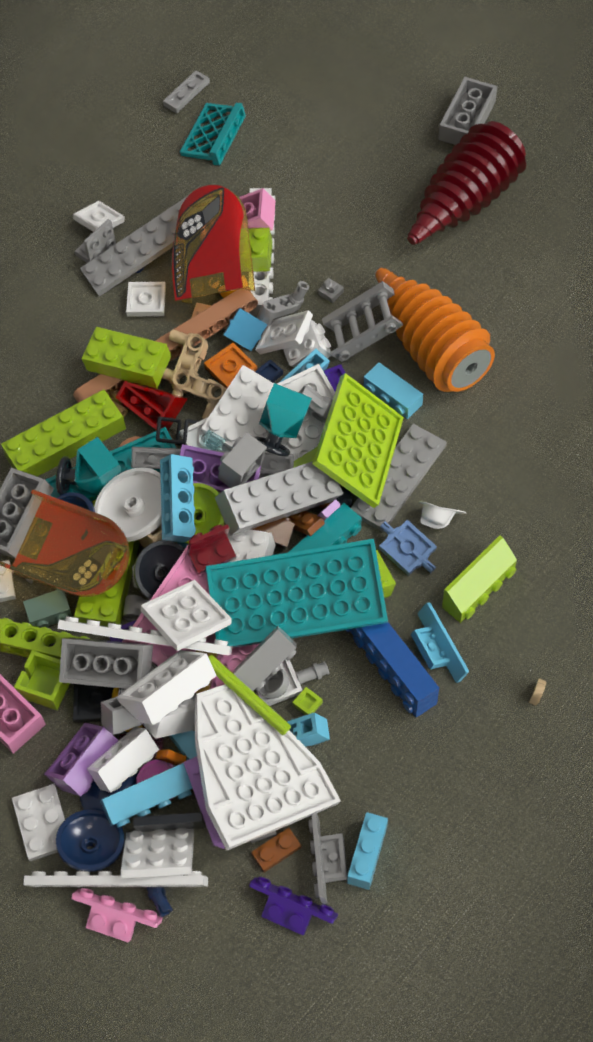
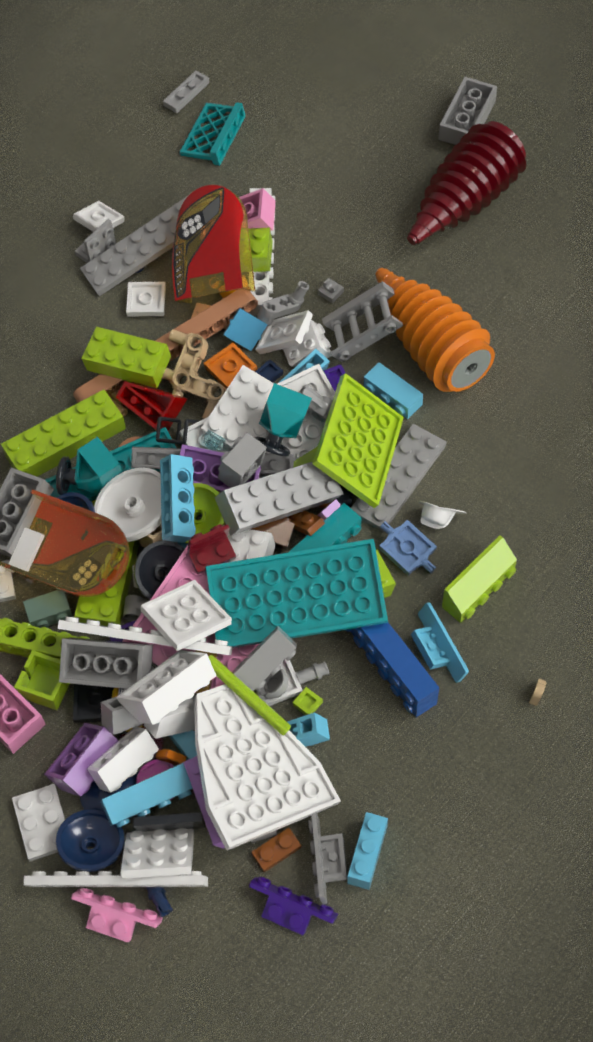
none -> white tile [8,528,44,573]

